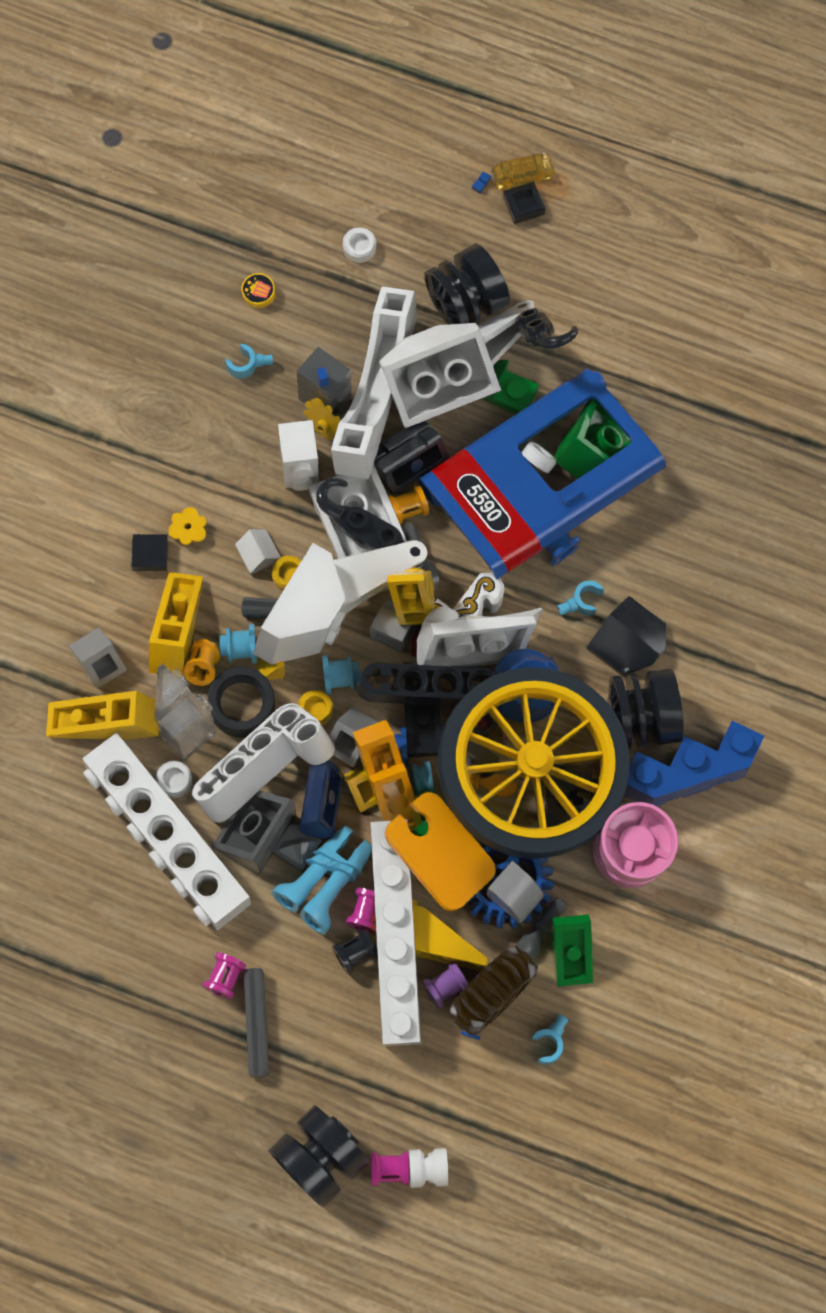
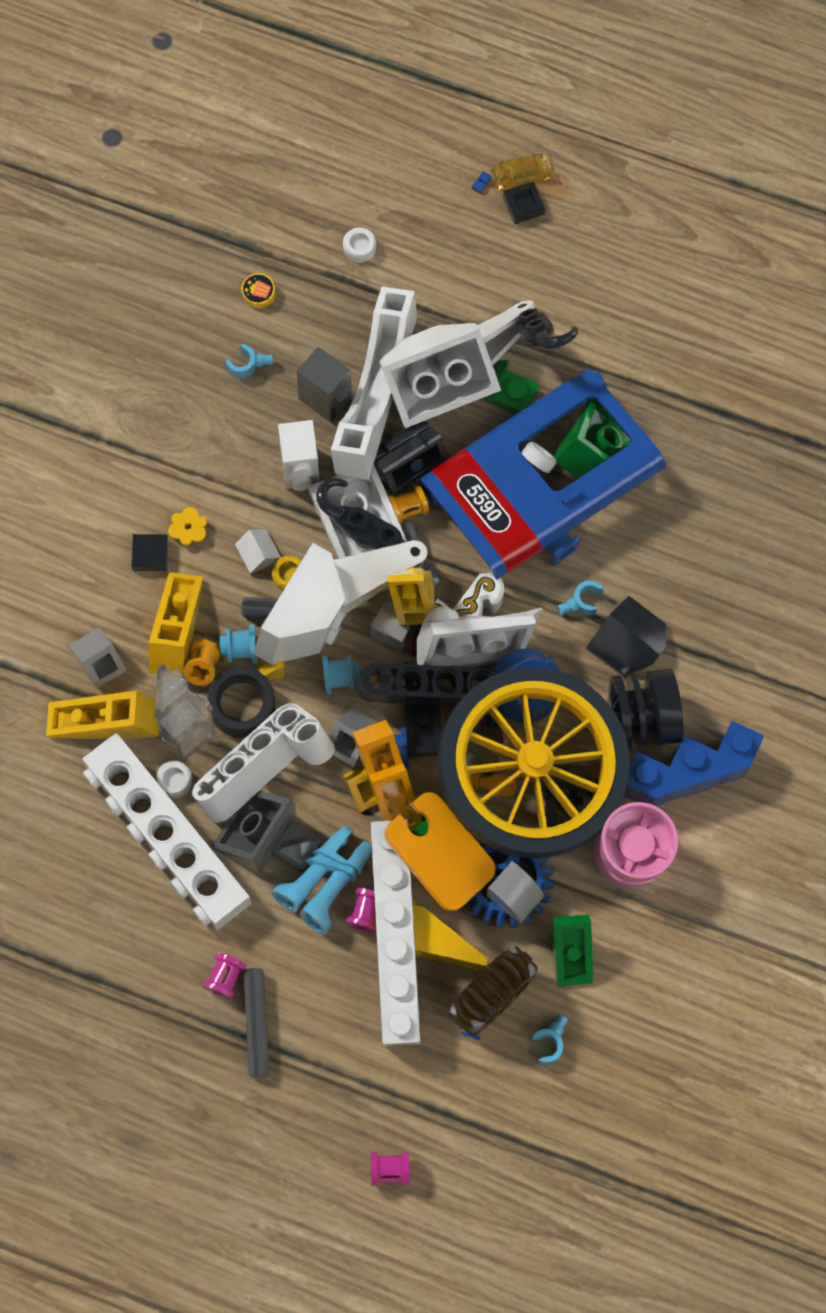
black wheel [268,1105,369,1209] -> none
yellow tile [298,690,333,726] -> none
dark blue brick [299,759,344,839] -> none
yellow piece [303,398,341,440] -> none
blue piece [317,367,329,387] -> none
black bush [332,928,378,975] -> none
white wheel [409,1148,448,1188] -> none
medium azure bush [411,761,434,796] -> none
medium lavender bush [422,962,468,1009] -> none
black wheel [424,243,510,325] -> none
dark grey piece [516,898,567,959] -> none

